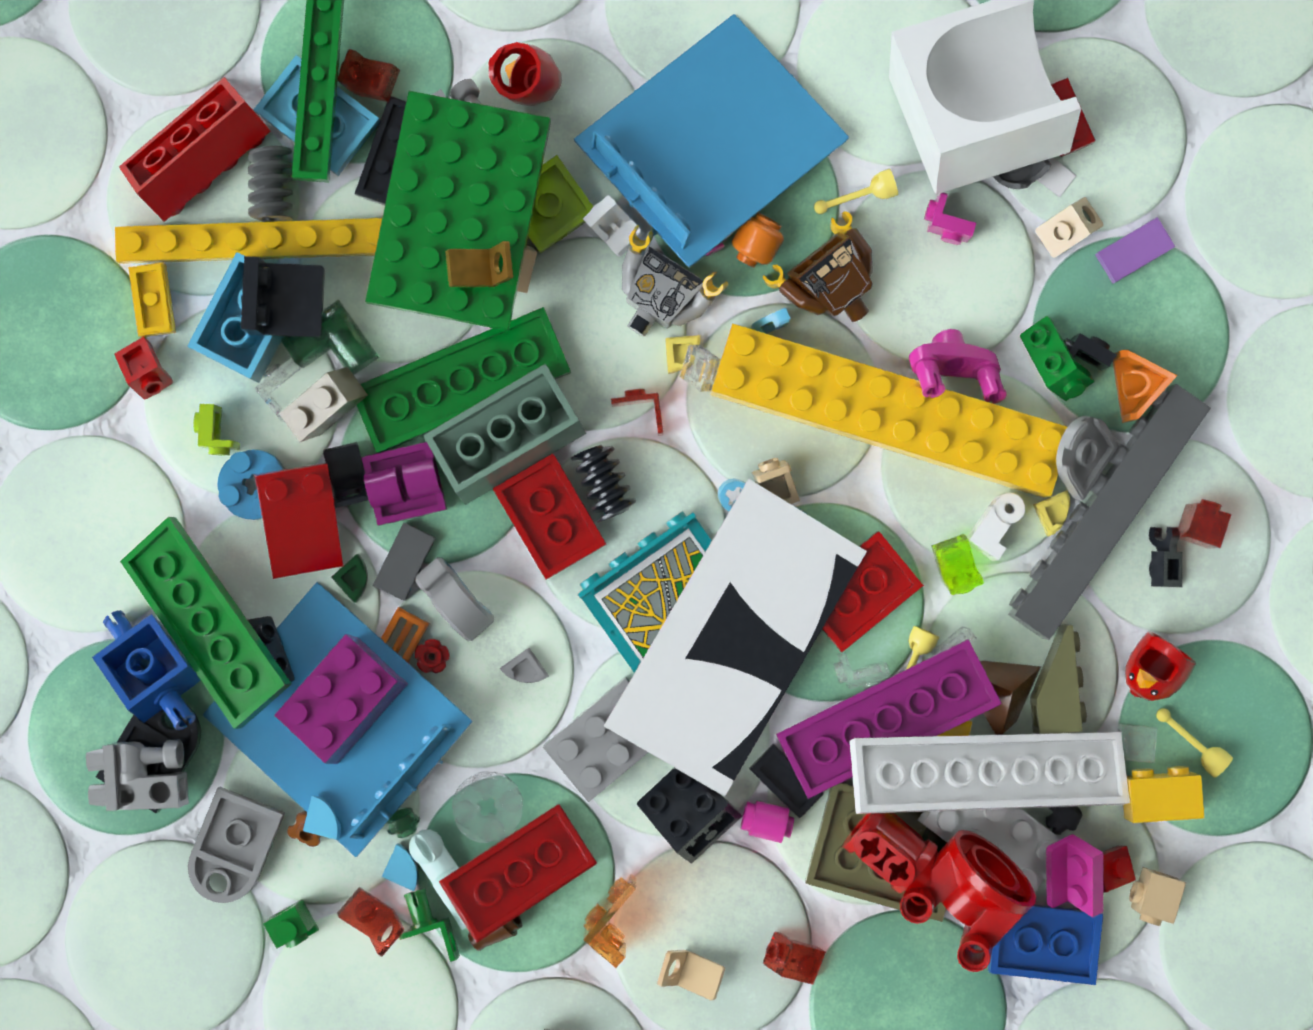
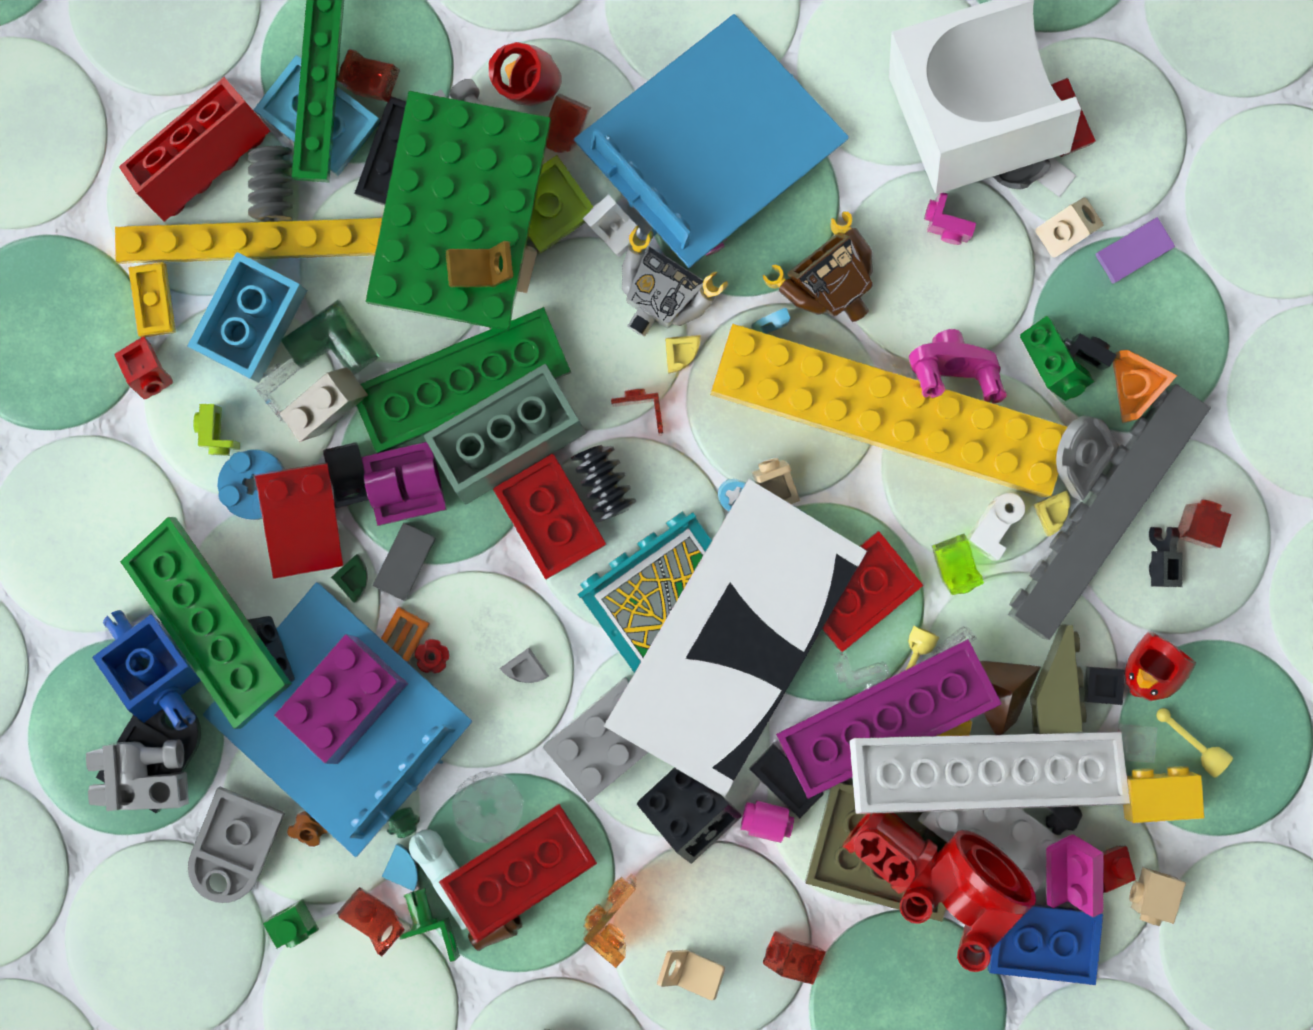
black bracket [241,256,325,338] -> none
medium azure tile [303,796,341,840] -> none
light grey animal [415,557,494,641] -> none
clear plate [680,345,720,392] -> none
orange head [732,213,784,268] -> none
light yellow hinge [814,168,898,214] -> none
none -> clear red bracket [546,93,591,153]
none -> black plate [1084,666,1125,705]

